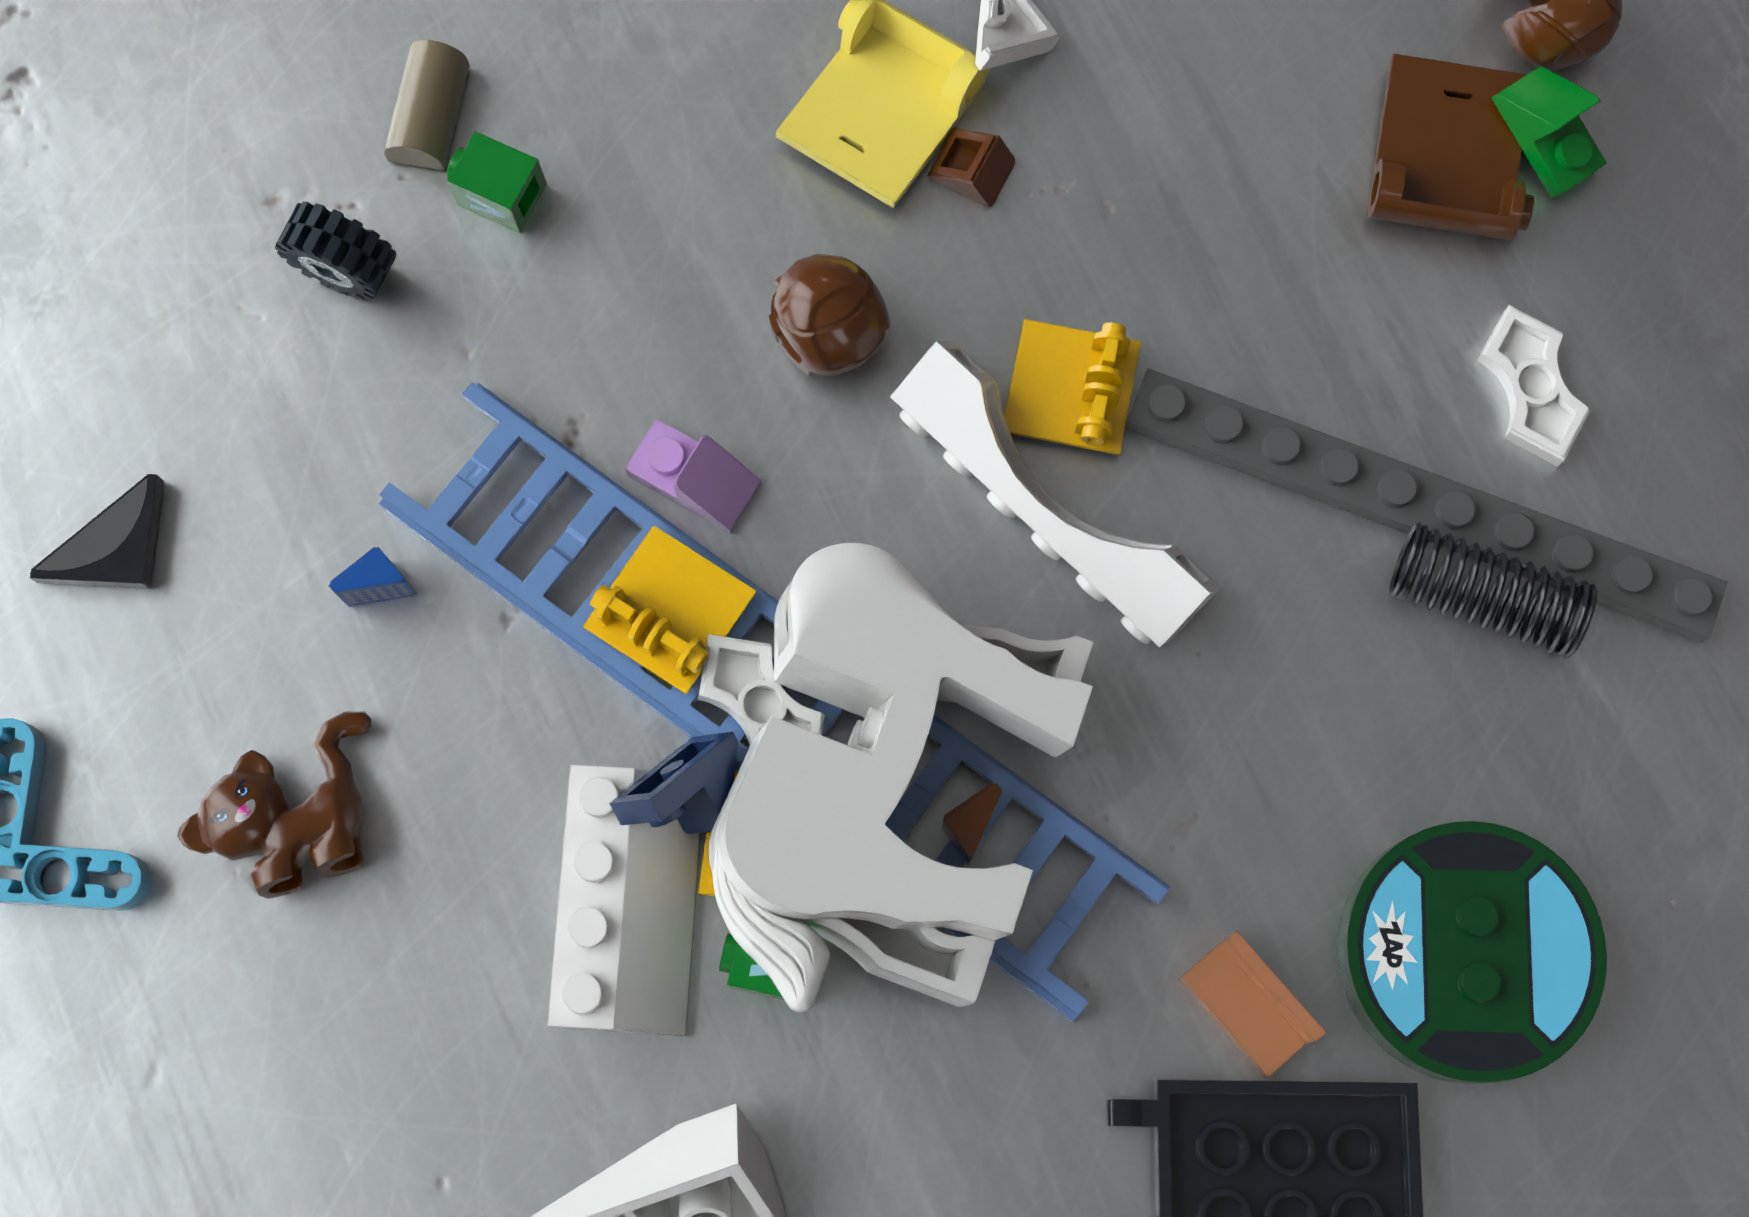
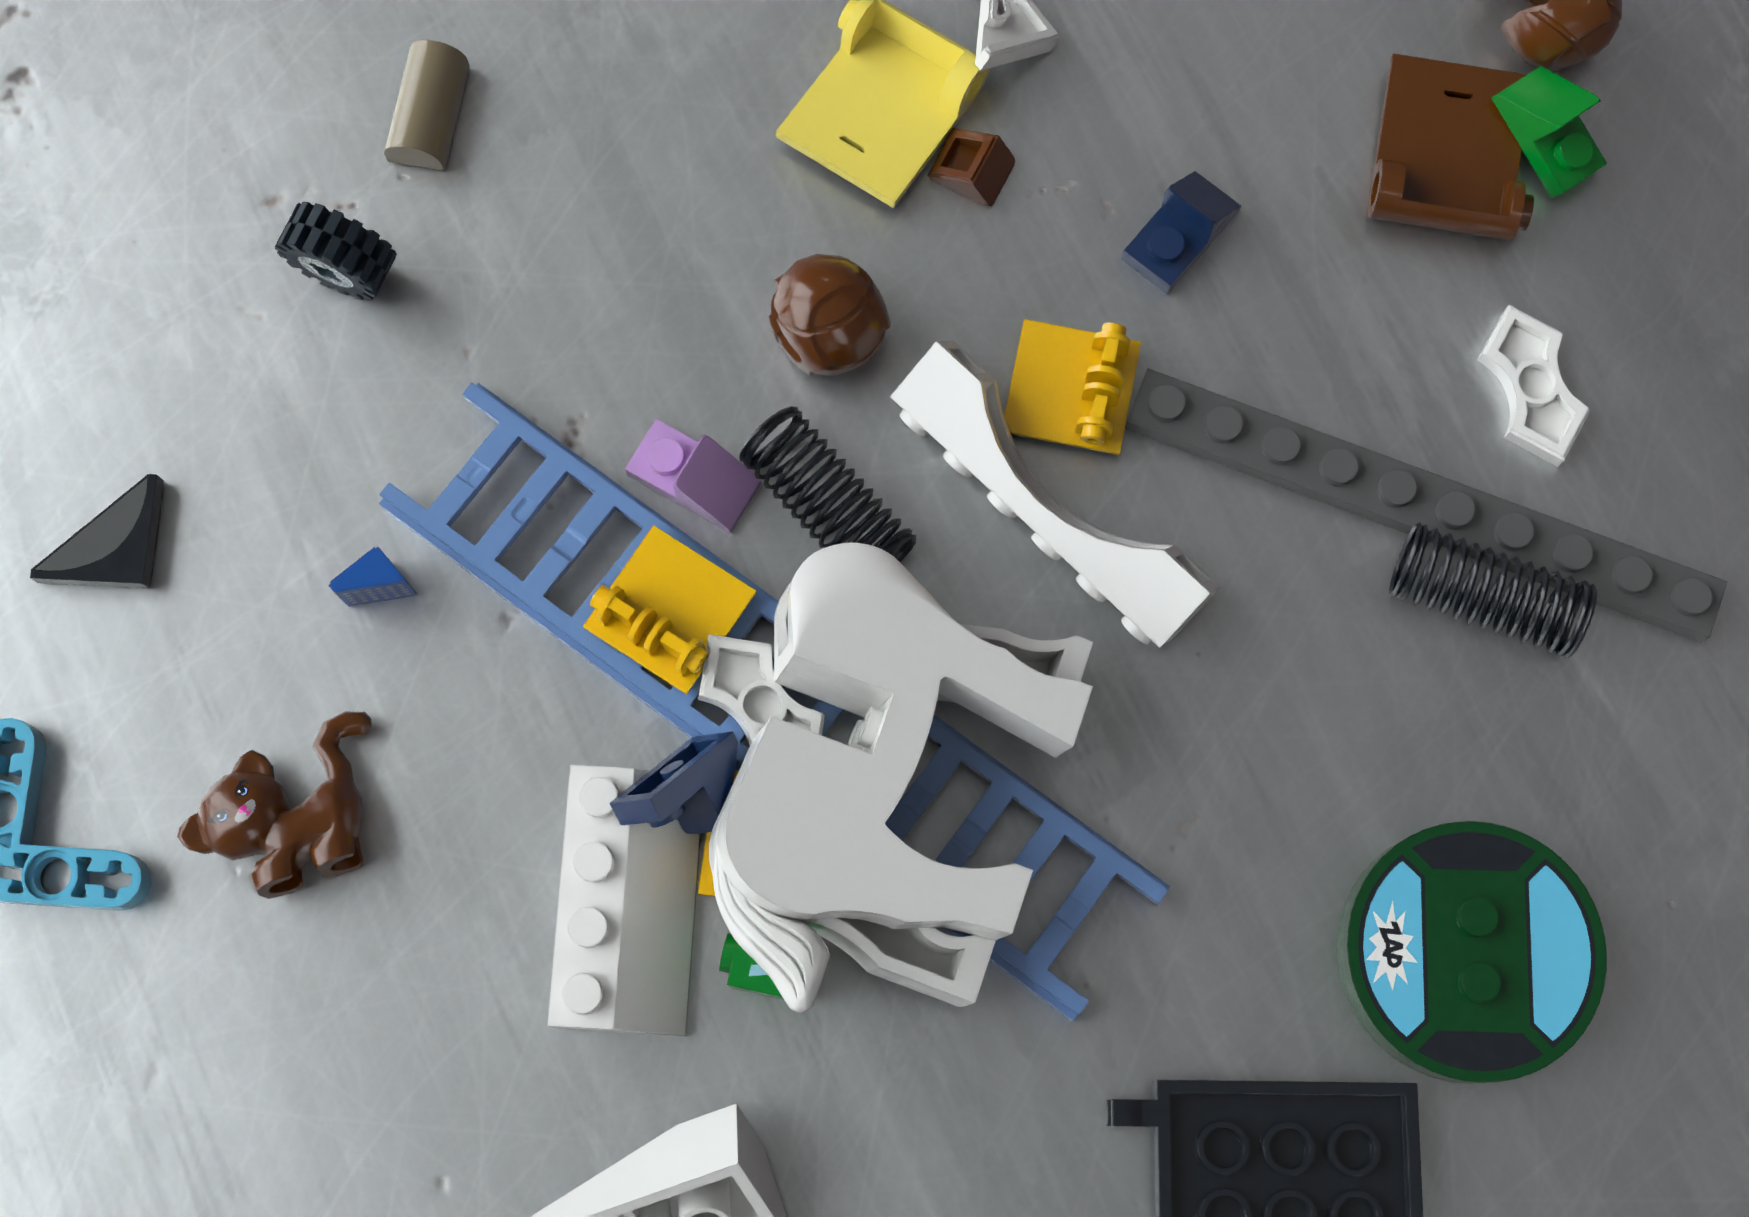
green brick [447,131,547,233] -> none
reddish brown slope [942,783,1002,865] -> none
nougat panel [1179,931,1326,1078] -> none
none -> black piece [739,406,916,562]
none -> dark blue slope [1121,171,1241,295]

